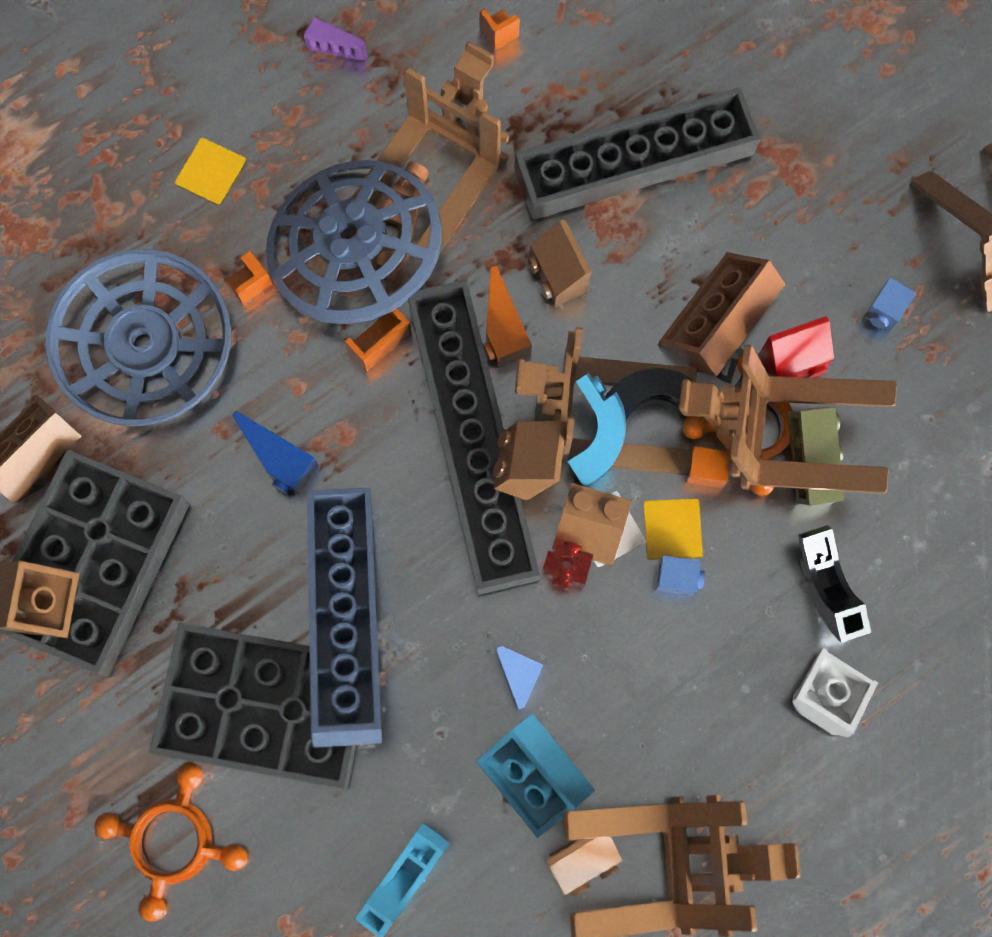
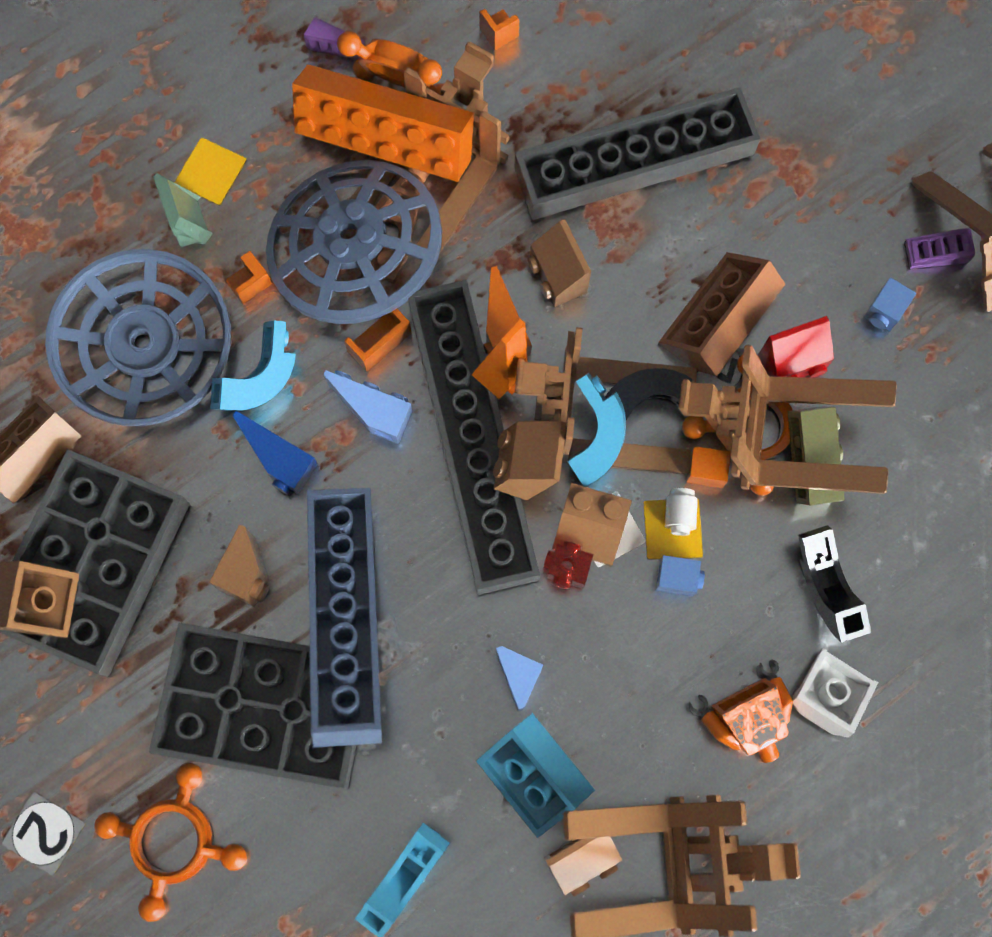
none -> sticker [2,792,85,875]
none -> sand green slope [153,173,213,247]
none -> medium nougat slope [209,524,270,608]
none -> medium azure arch [210,320,295,410]
none -> orange brick [292,64,474,182]
none -> light blue slope [324,370,413,444]
none -> orange piece [337,31,443,95]
none -> orange slope [471,318,527,399]
none -> white brick [665,488,698,536]
none -> orange torso [689,659,793,763]
none -> medium lavender slope [905,228,975,269]

